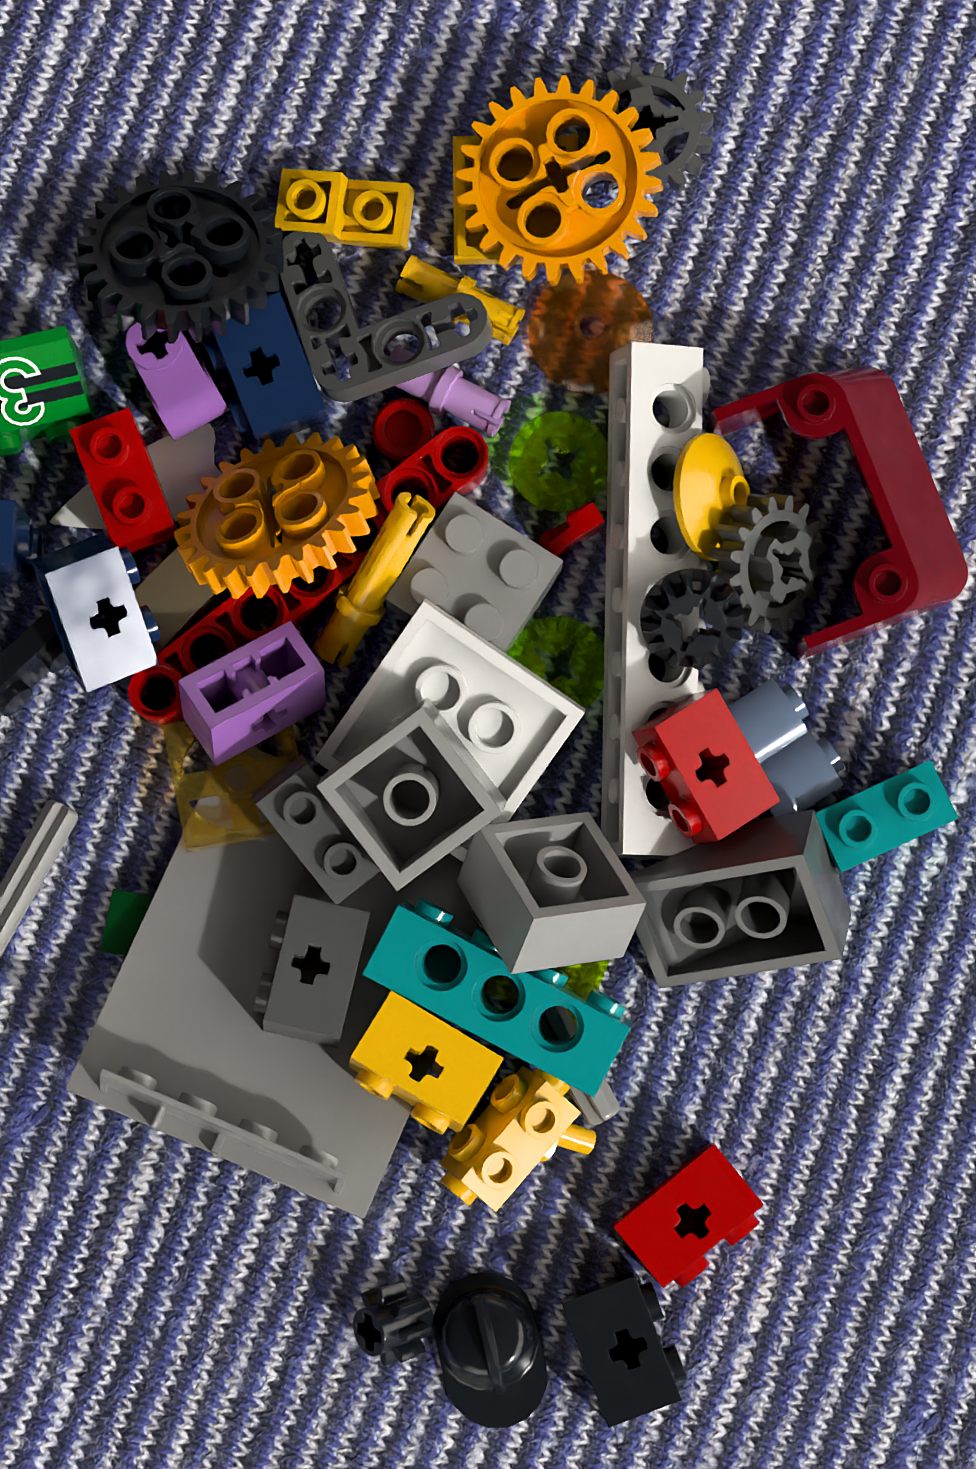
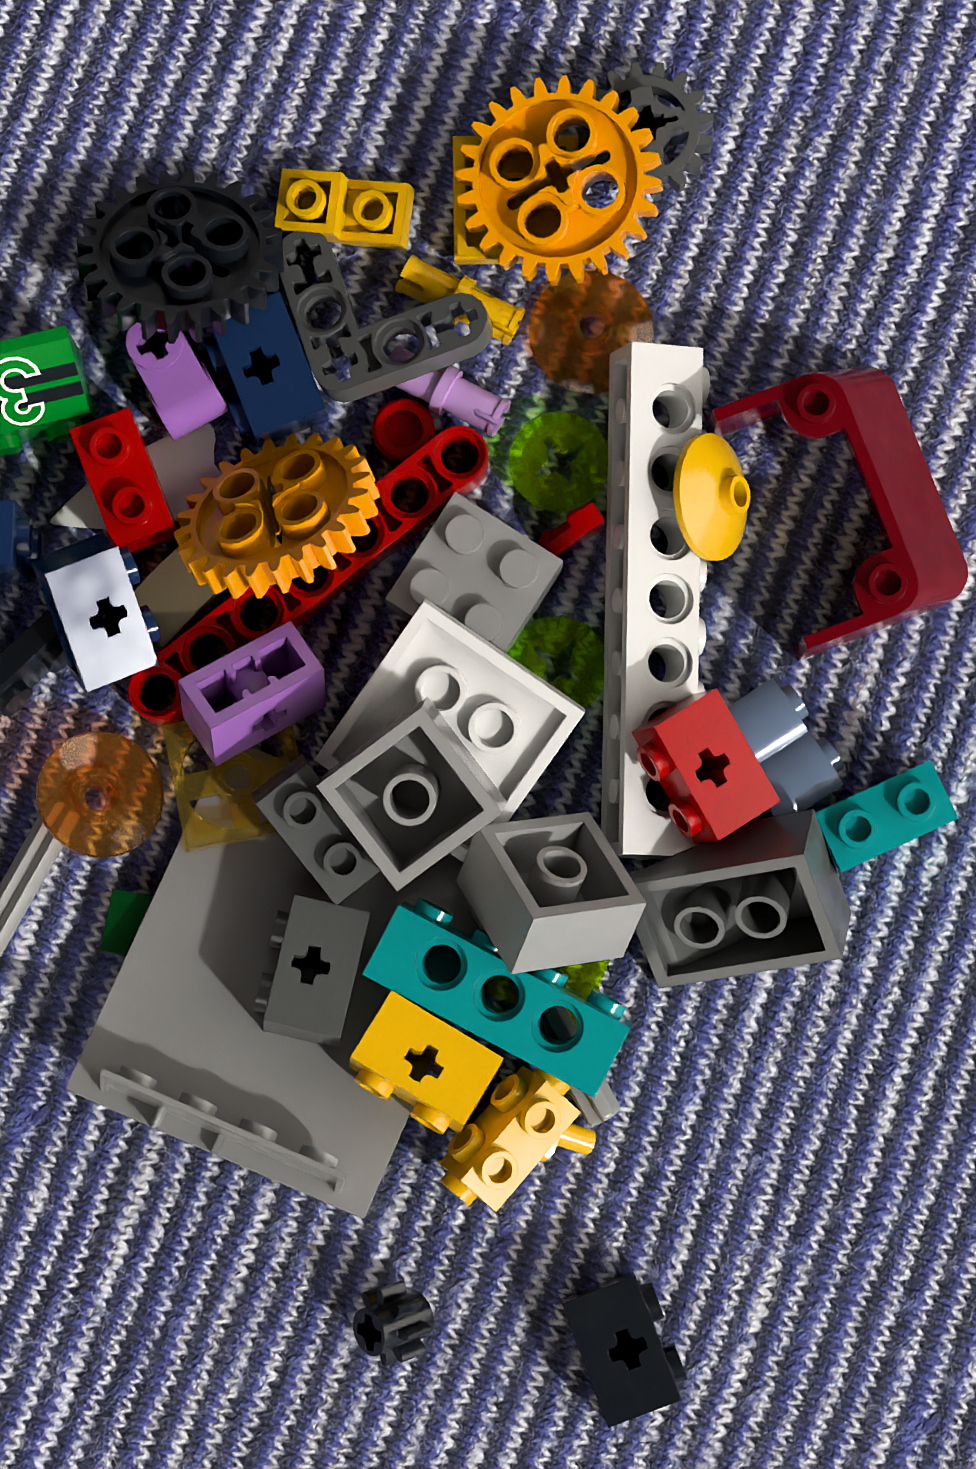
yellow pin [314,492,435,667] -> none
black piece [434,1273,547,1428] -> none
red brick [611,1142,764,1288] -> none
black gear [640,568,744,671] -> none
dark grey gear [709,492,827,633] -> none
none -> clear orange dish [36,731,164,858]

